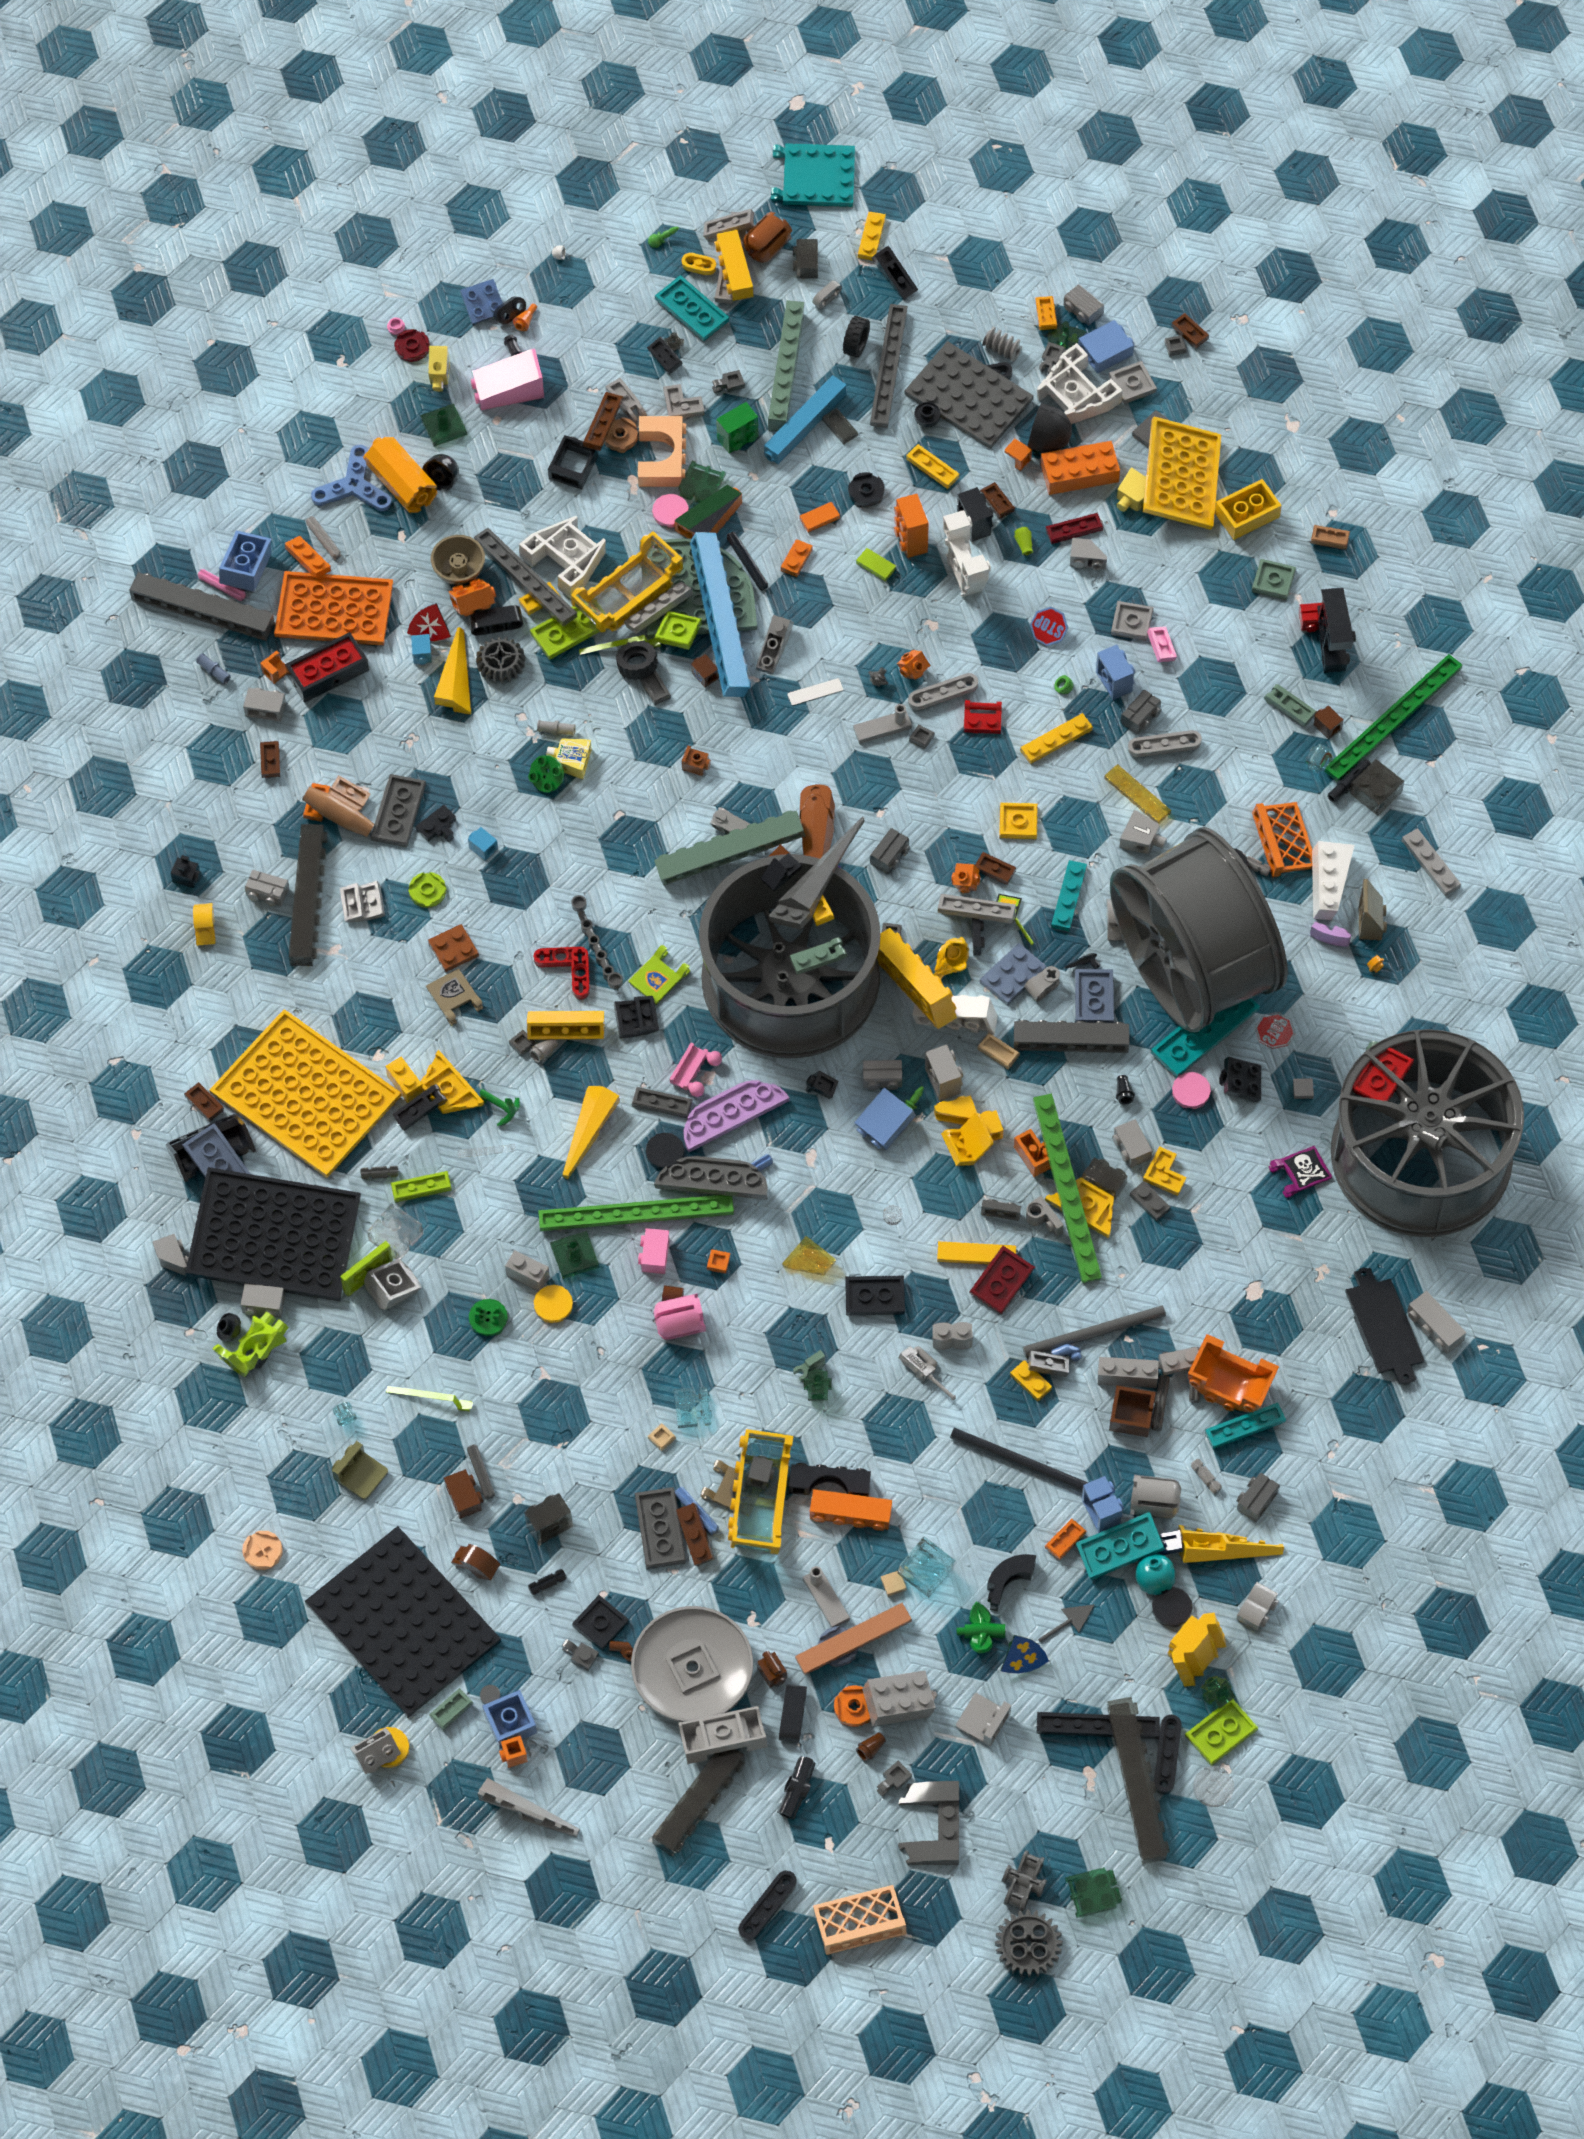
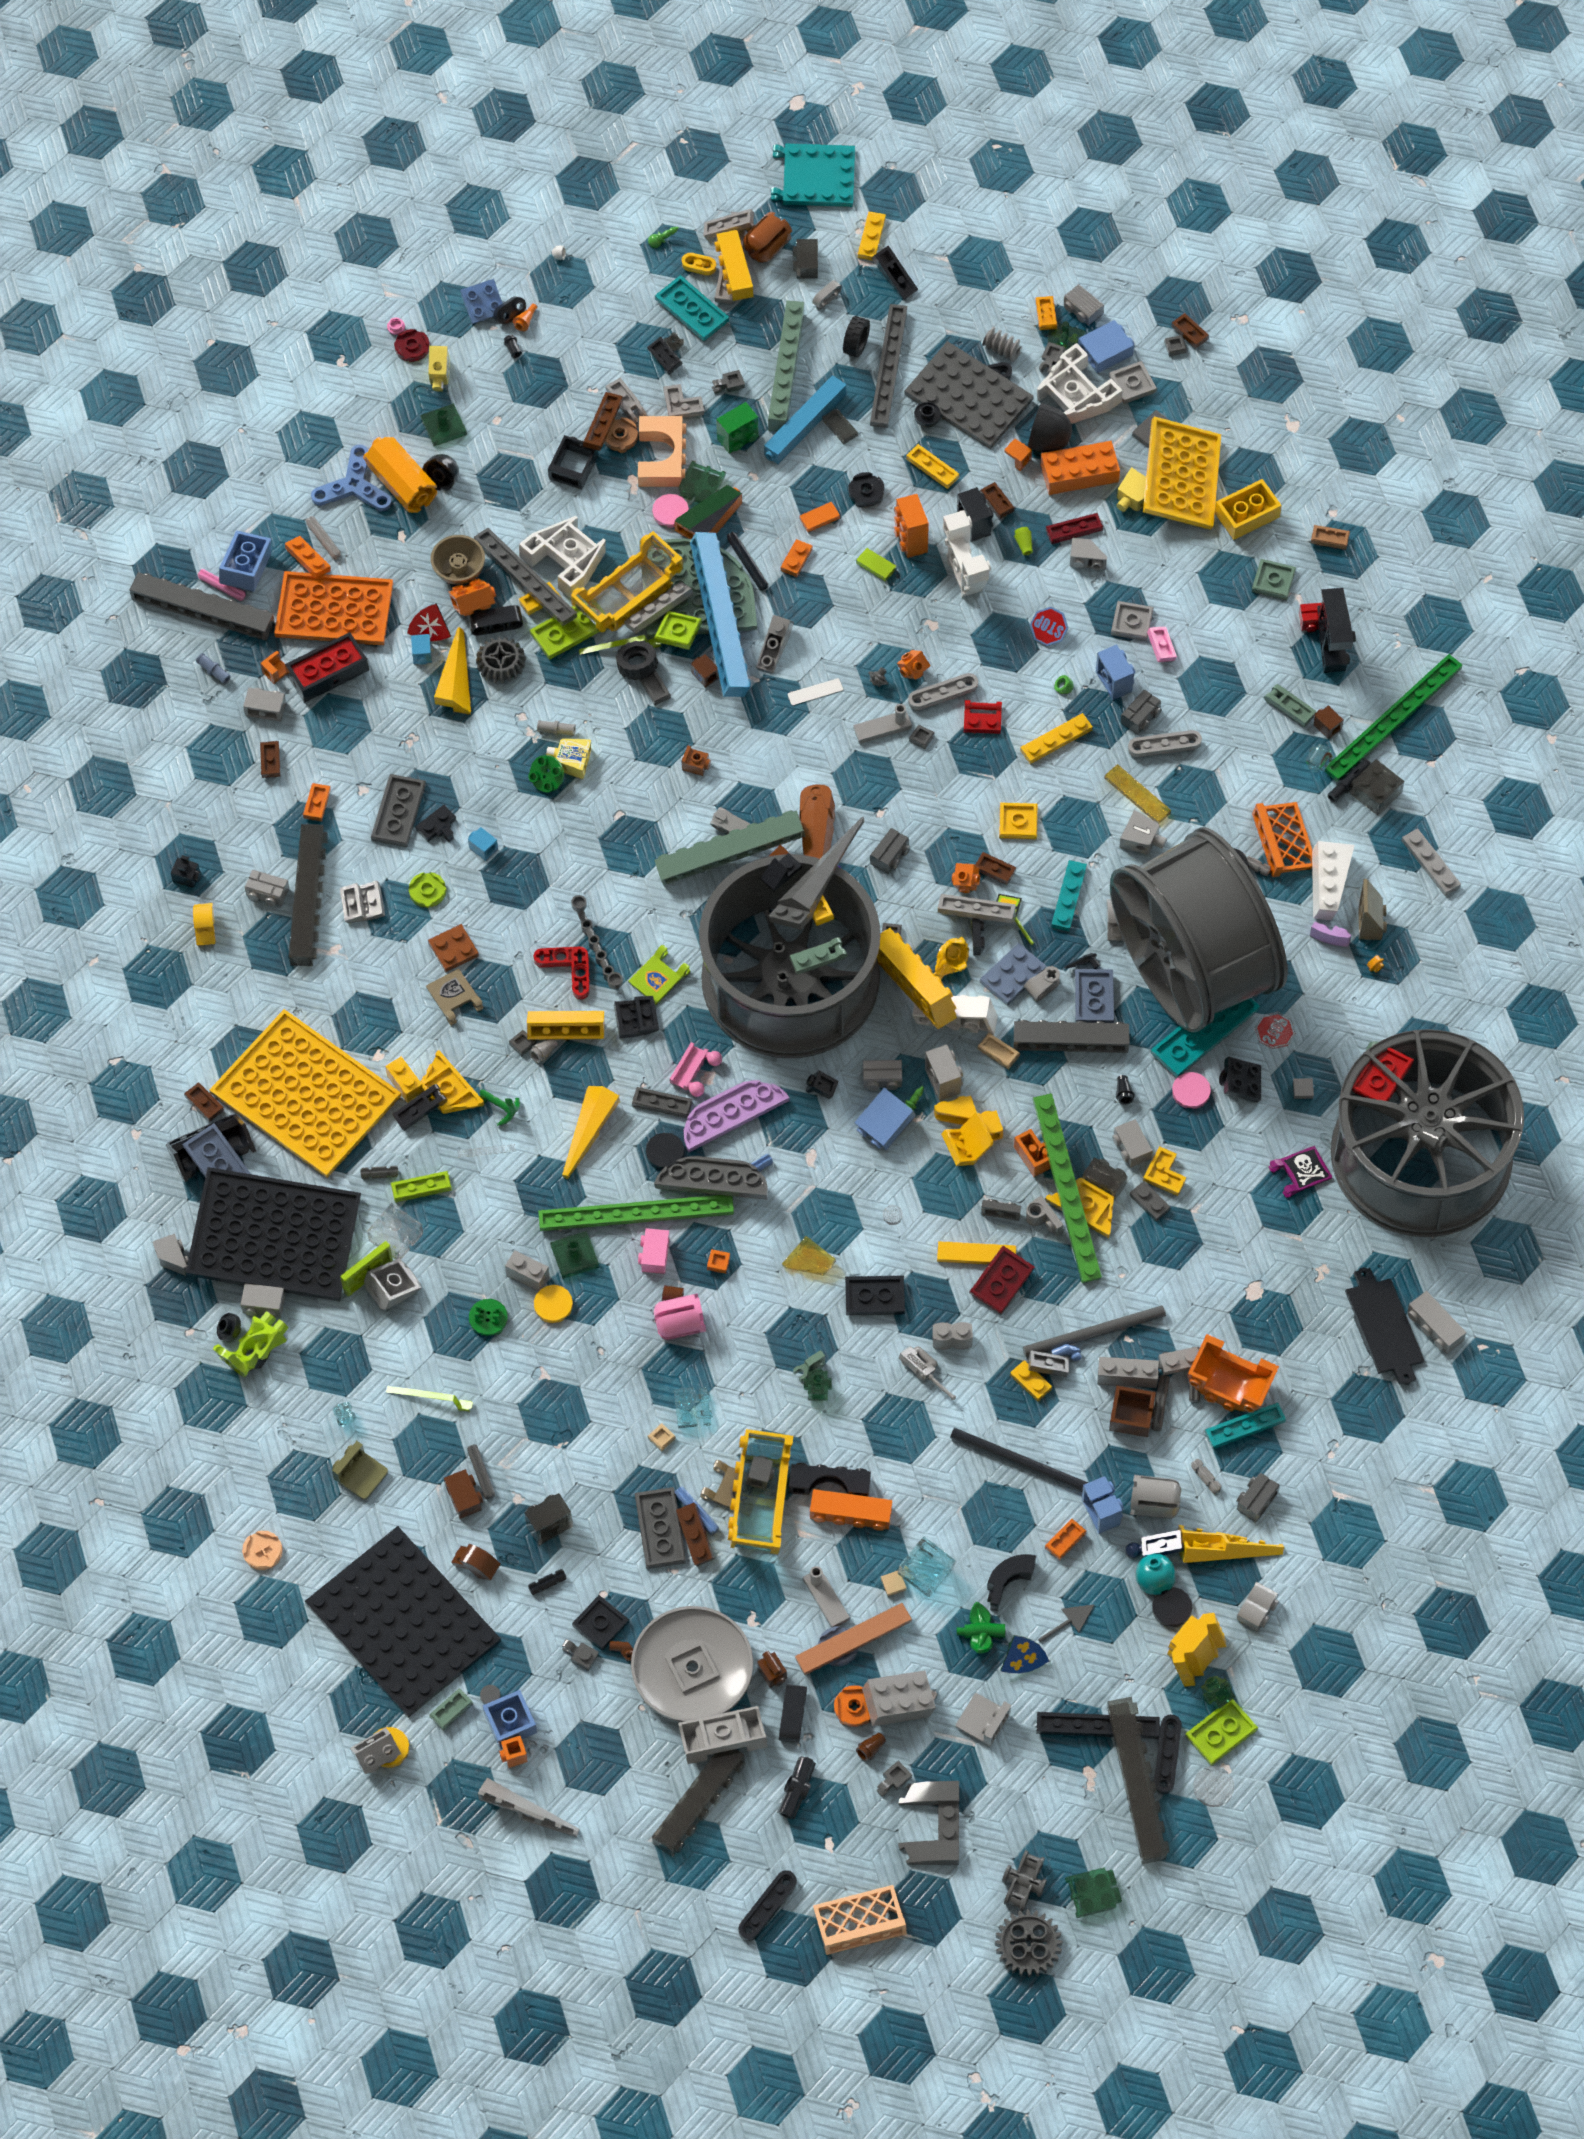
medium nougat plate [302,775,374,837] -> none
slope [471,349,544,410] -> none
teal plate [1076,1512,1165,1580] -> none

